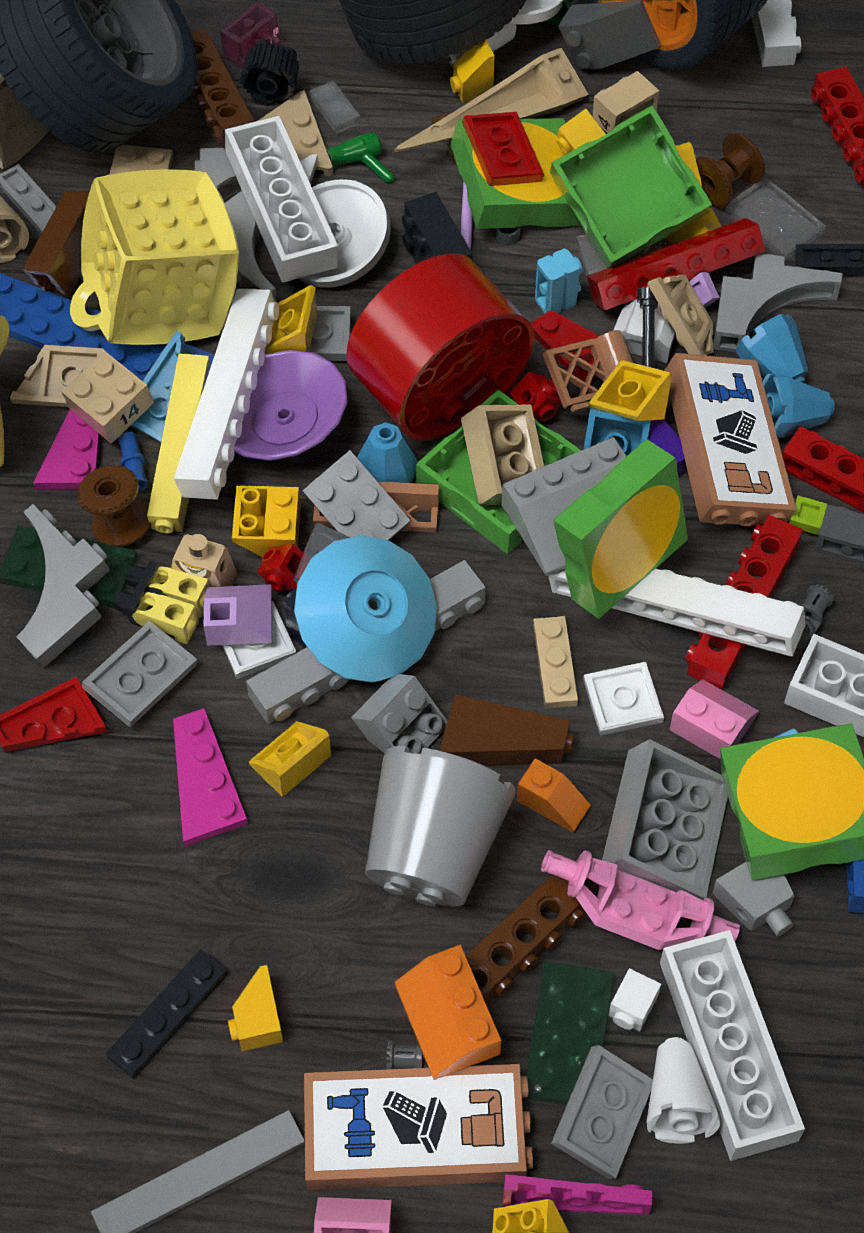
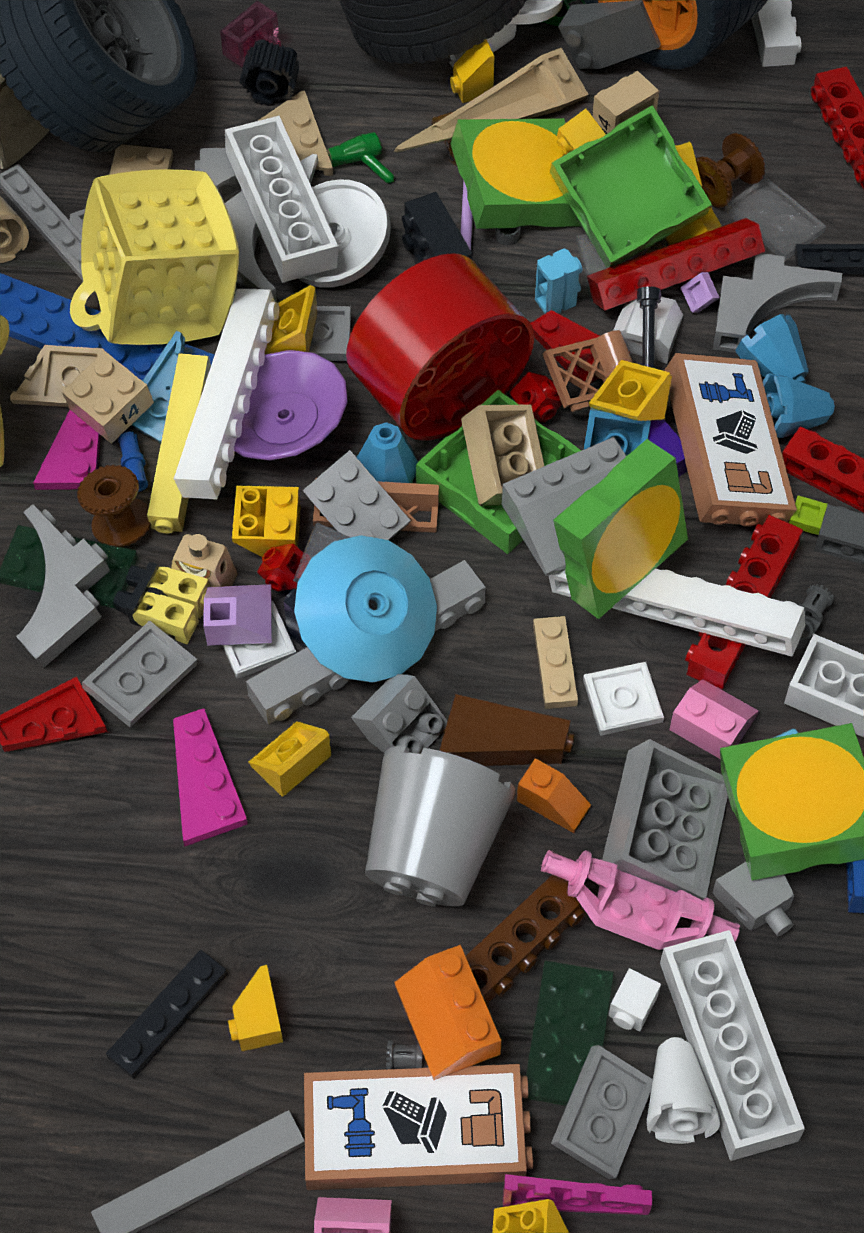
reddish brown slope [23,190,89,300] -> none
reddish brown brick [190,28,255,152] -> none
clear plate [309,80,360,134] -> none
red tile [462,112,544,186] -> none
tan wing [647,274,714,356] -> none

